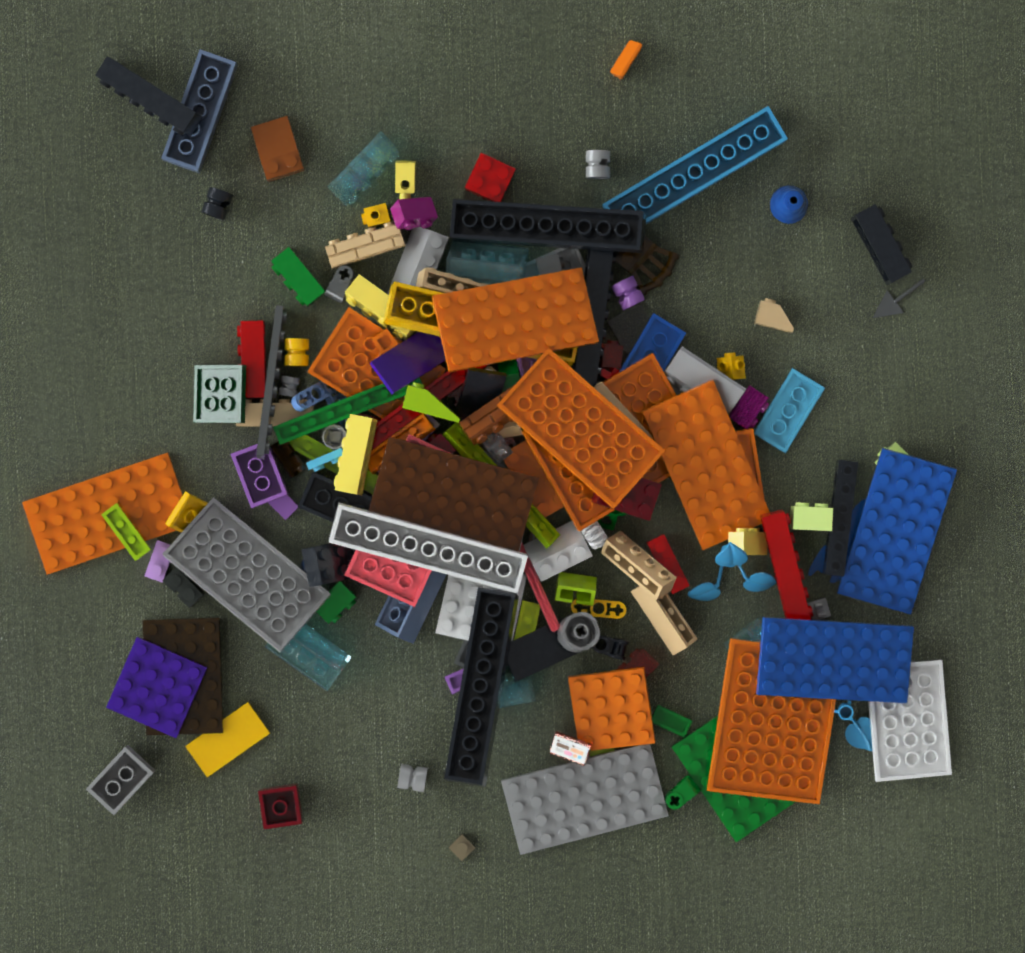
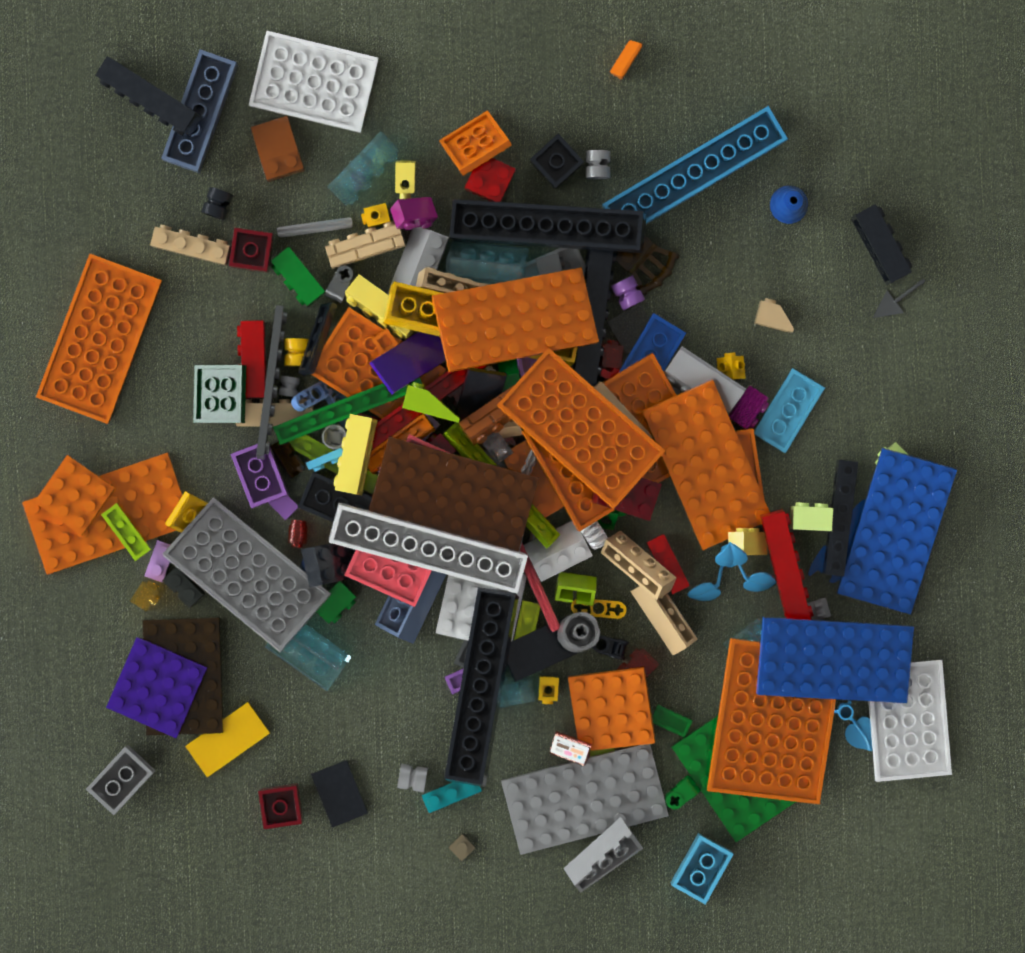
none -> orange plate [34,455,115,535]
none -> orange plate [36,253,162,424]
none -> clear yellow brick [130,580,161,611]
none -> tan brick [150,225,231,266]
none -> dark red brick [229,228,274,273]
none -> white plate [249,31,379,133]
none -> light grey axle [277,217,353,238]
none -> clear red brick [288,520,308,548]
none -> black tile [298,302,337,376]
none -> black tile [311,760,368,828]
none -> teal plate [421,782,482,813]
none -> orange plate [439,110,512,176]
none -> light grey axle [521,449,537,475]
none -> black brick [529,133,584,190]
none -> yellow brick [538,676,559,704]
none -> light grey wedge [564,817,643,893]
none -> medium azure brick [670,833,734,905]

